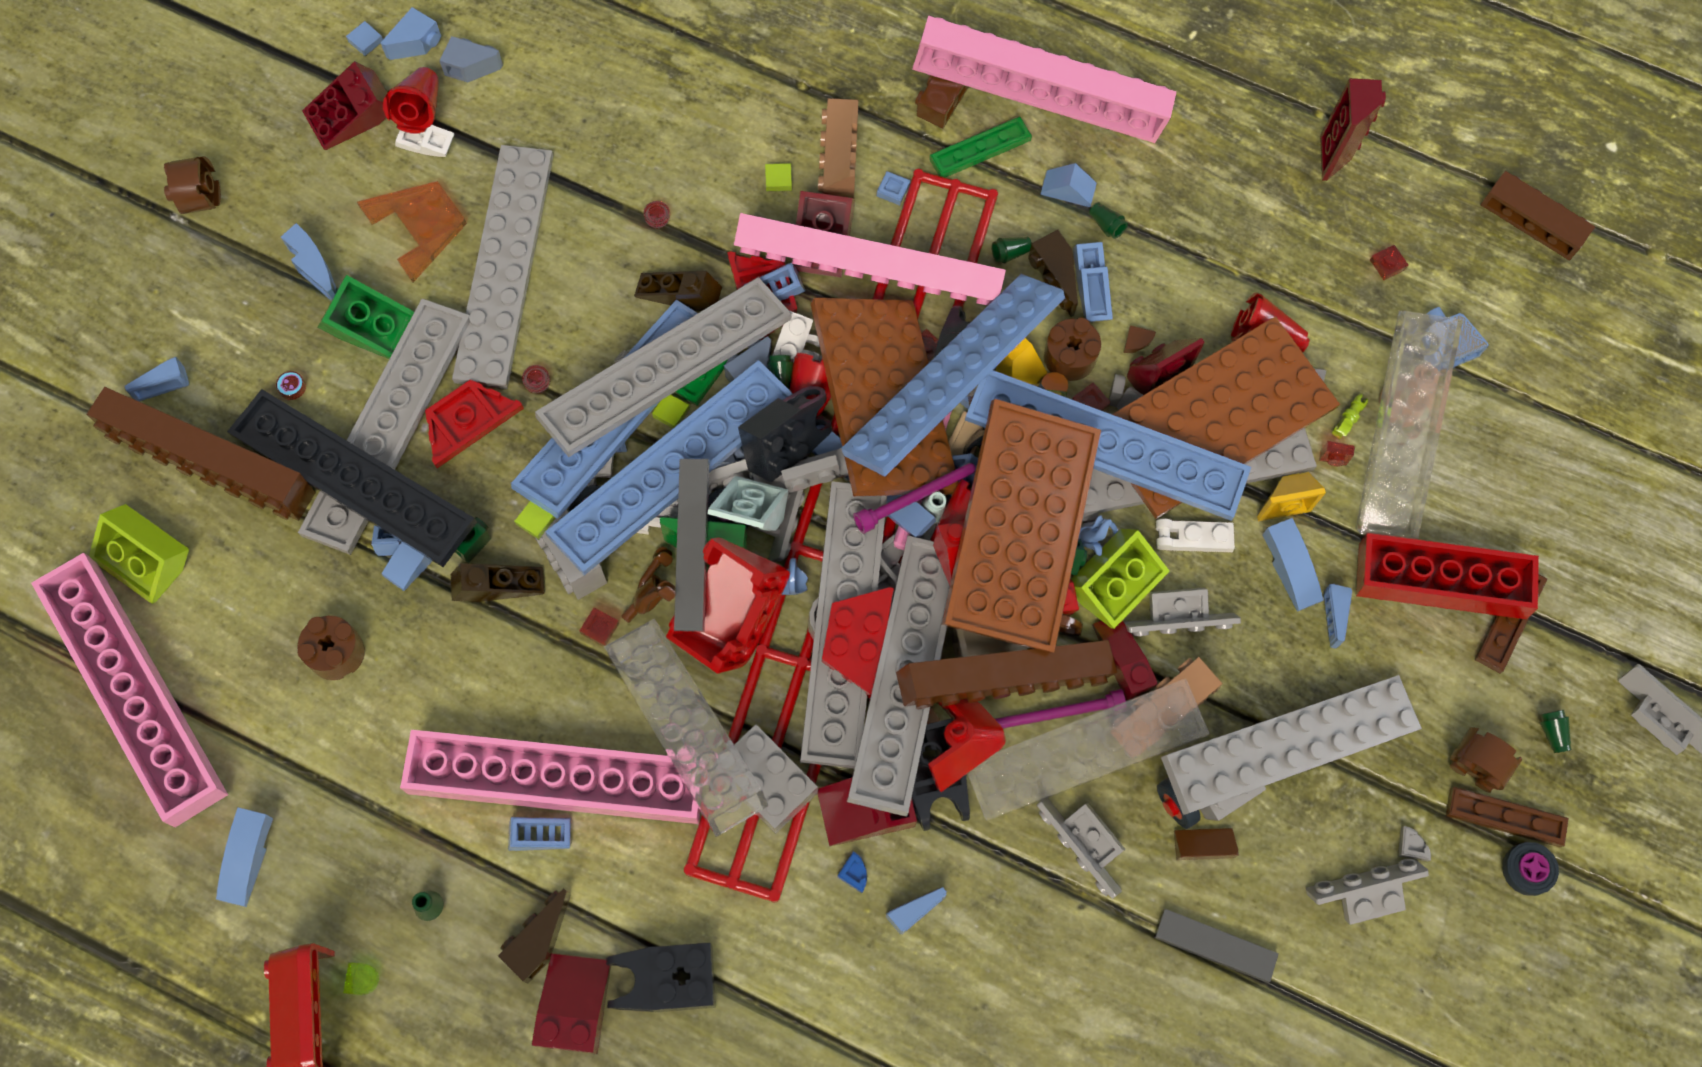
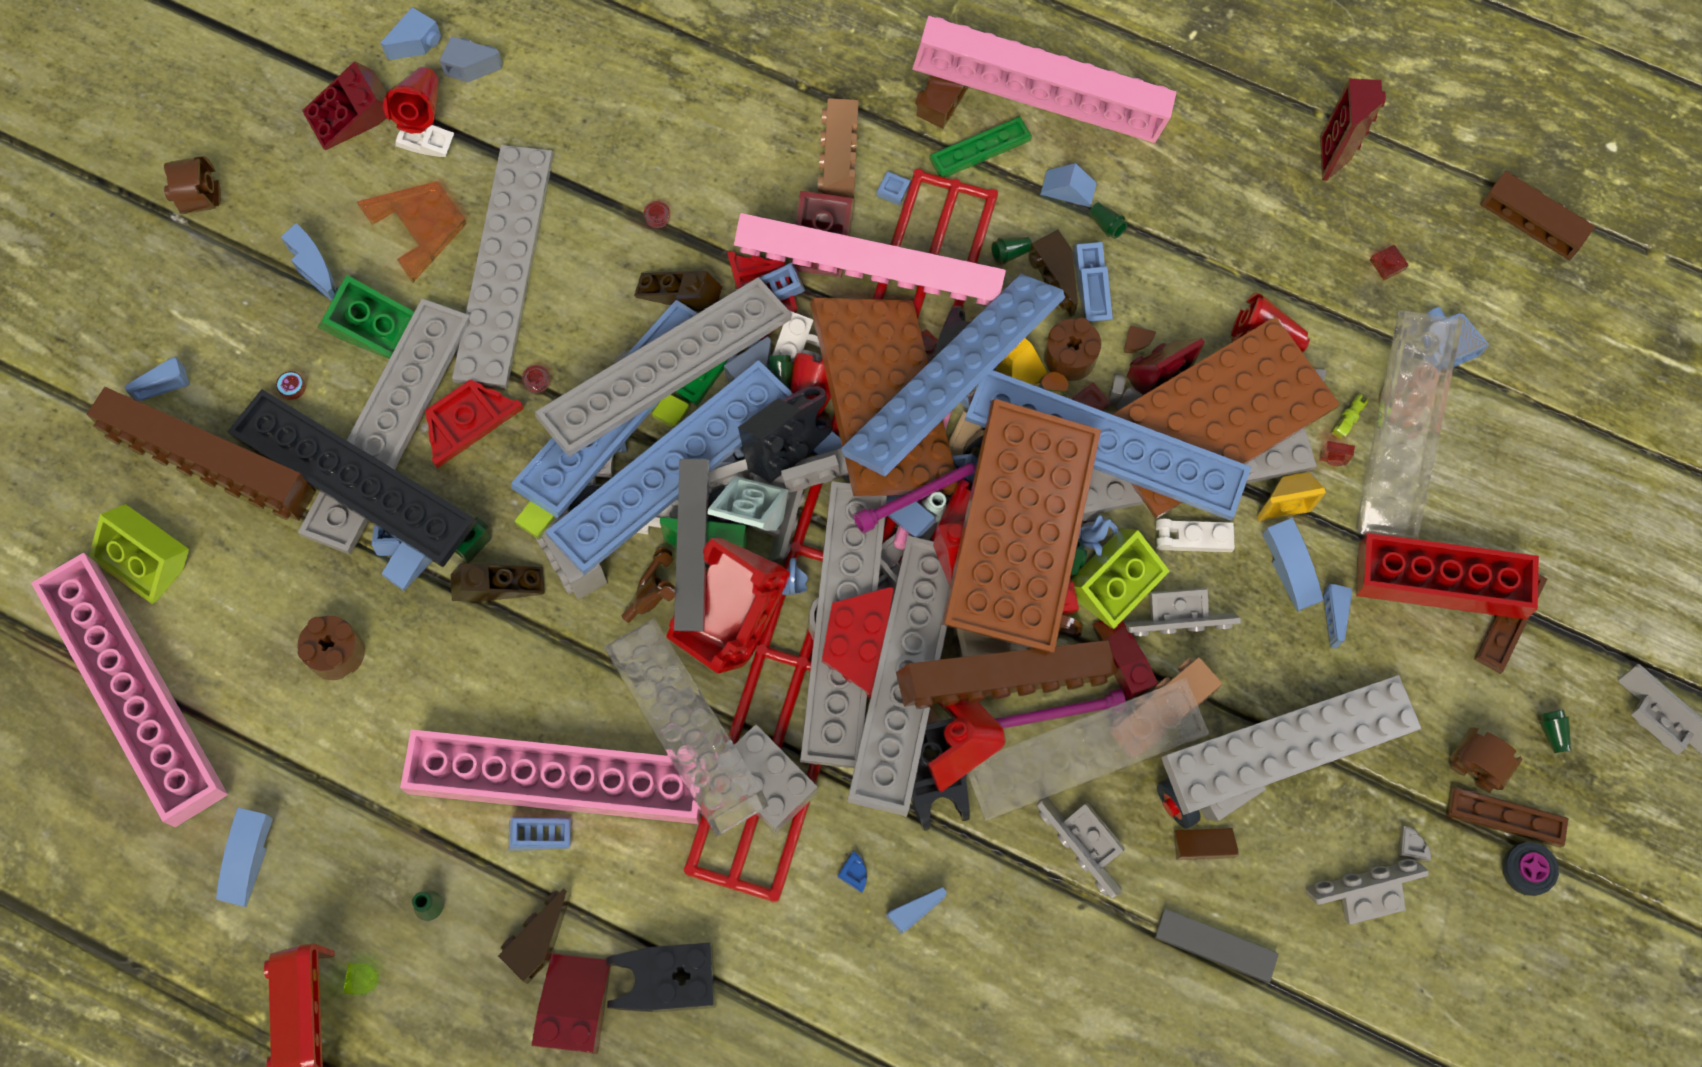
medium blue tile [346,21,383,56] -> none
clear red plate [579,607,620,647] -> none
lime tile [765,163,792,191] -> none
dark red slope [818,778,917,847] -> none

